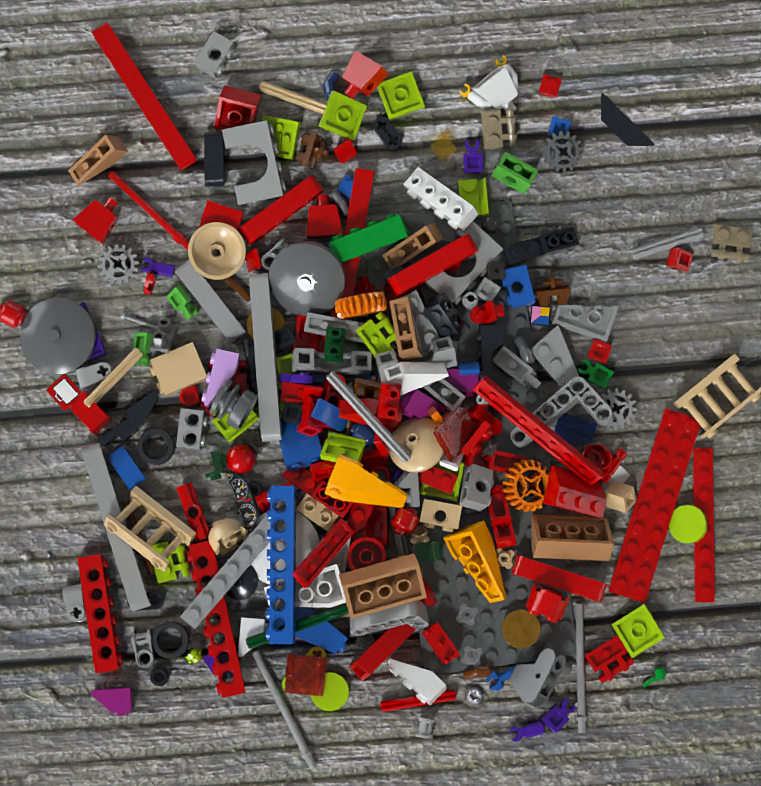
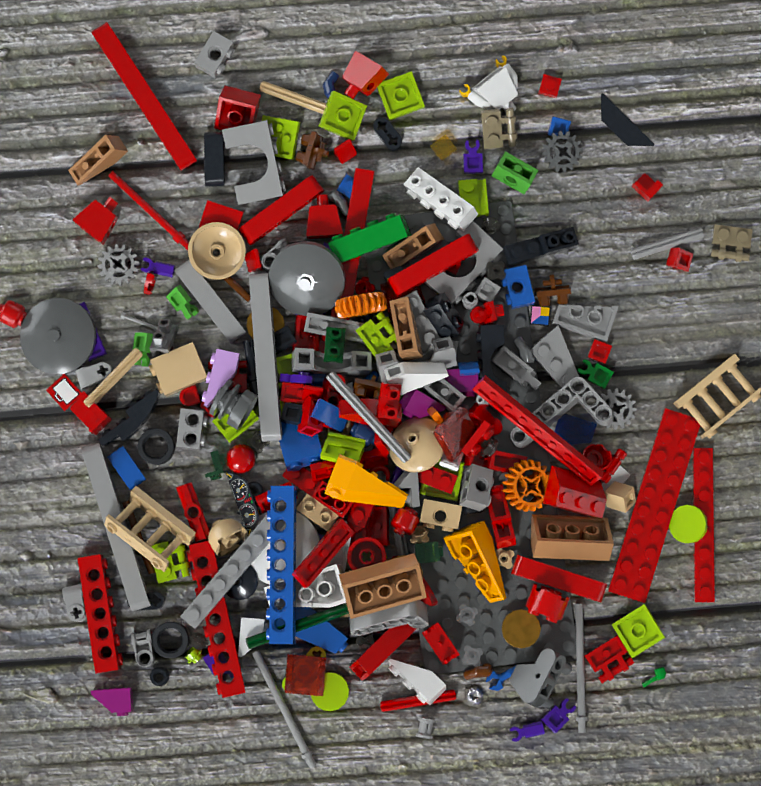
none -> red panel [632,173,663,202]

